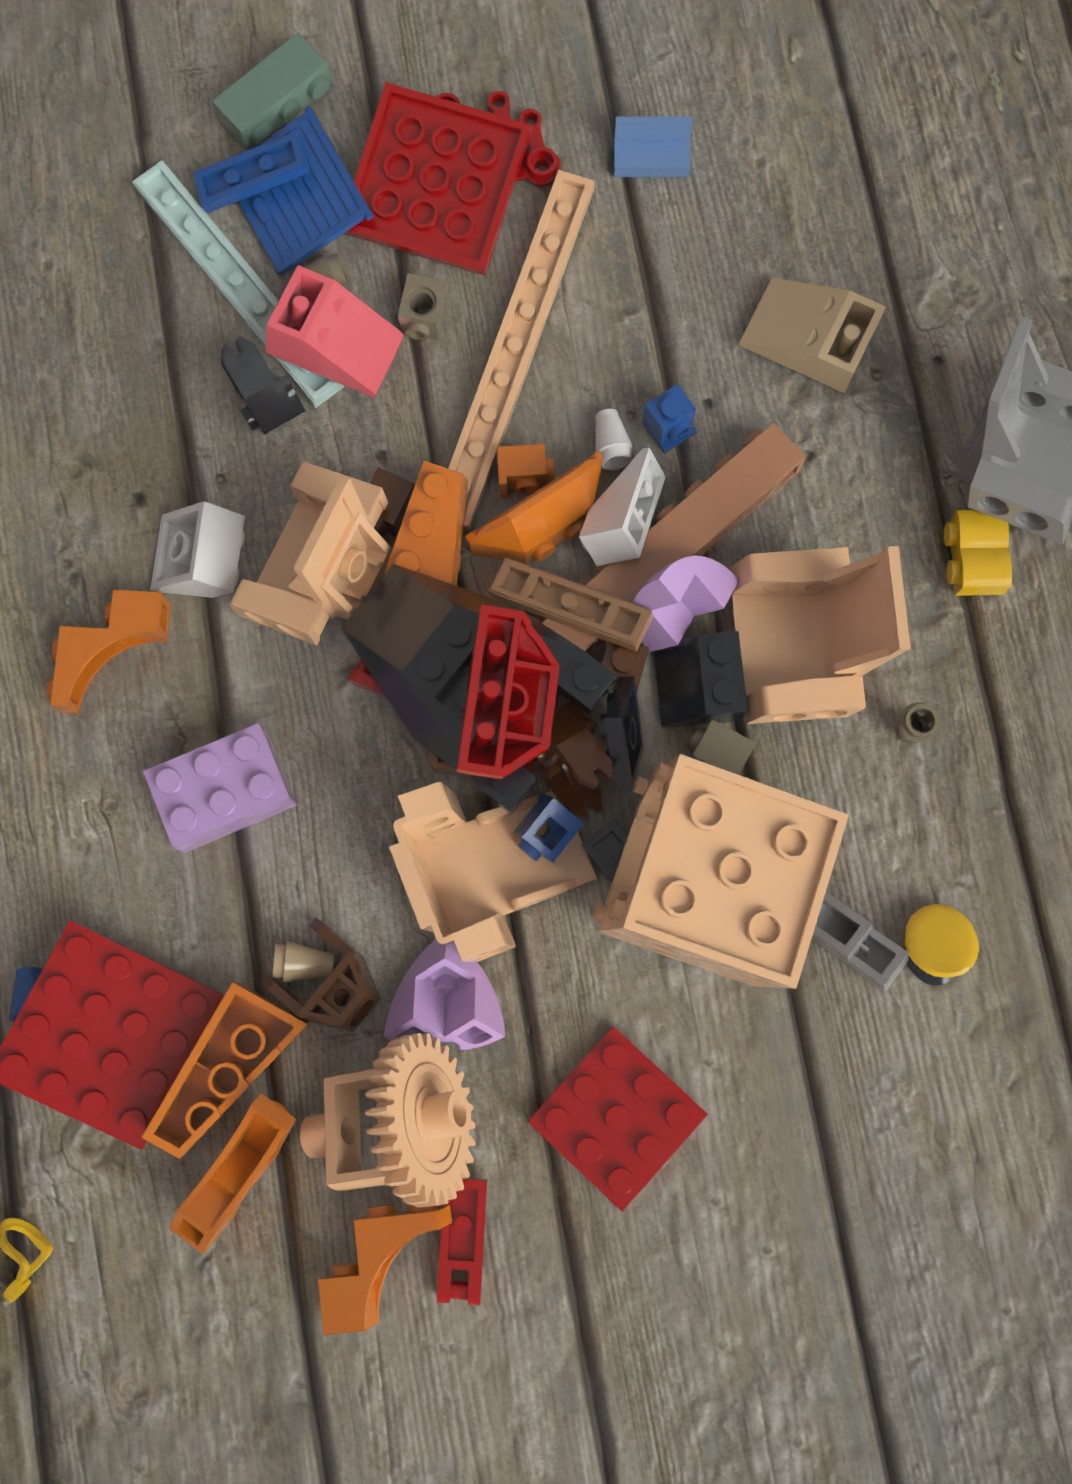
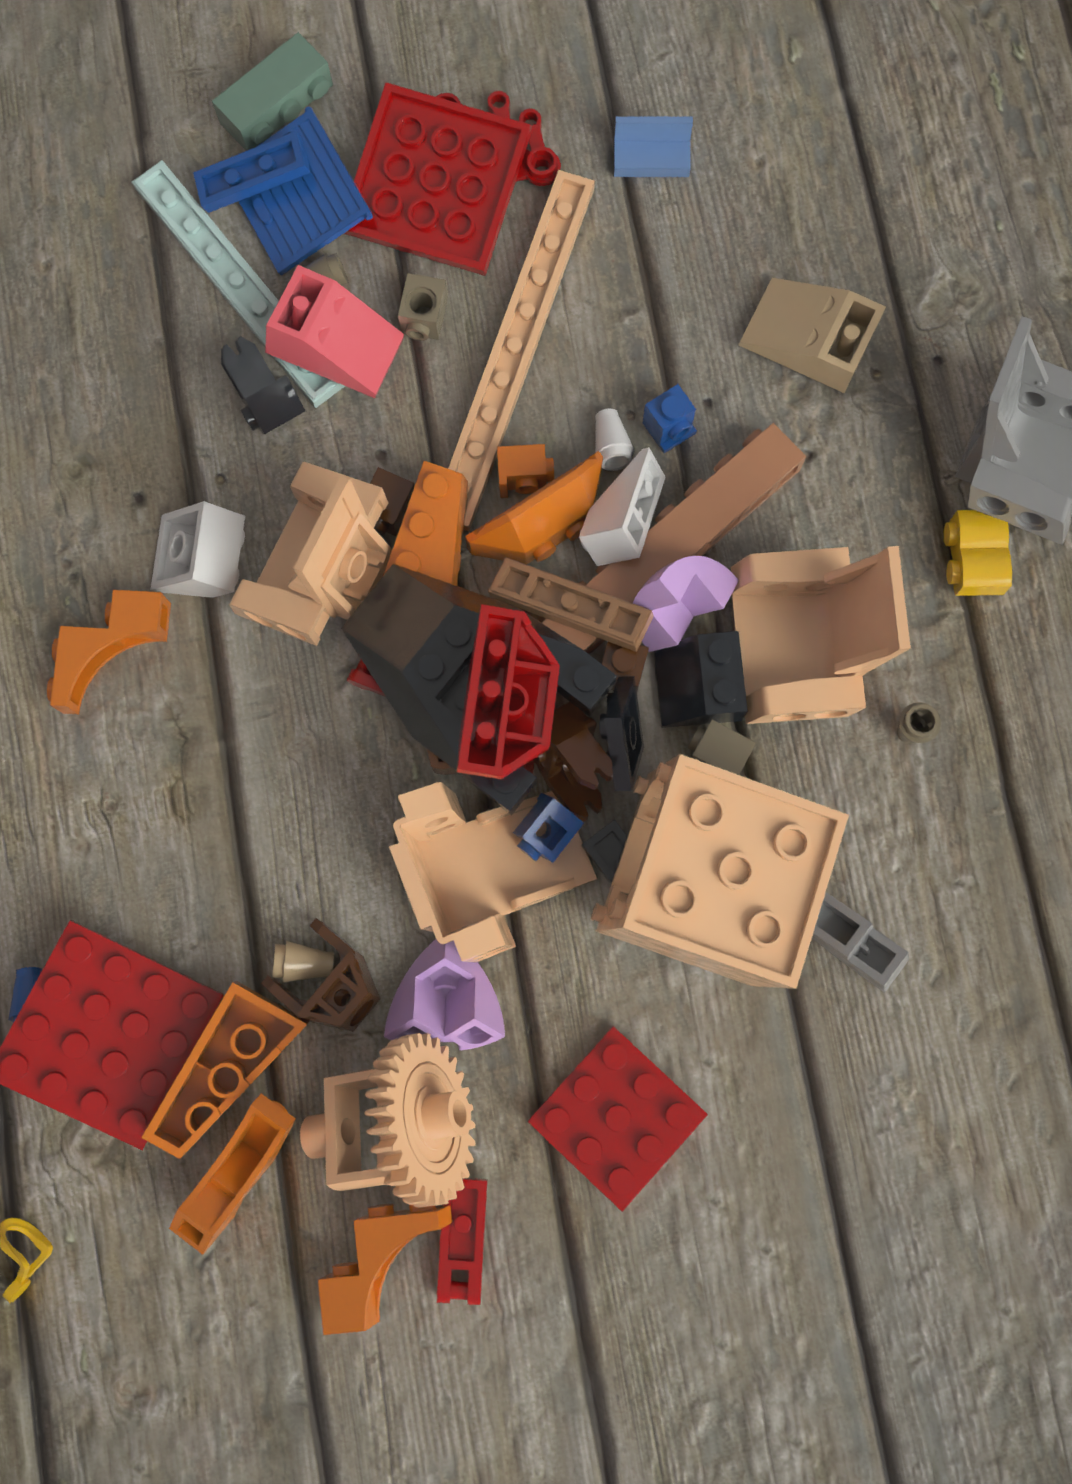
lavender brick [143,723,298,853] -> none
yellow piece [902,904,979,986] -> none

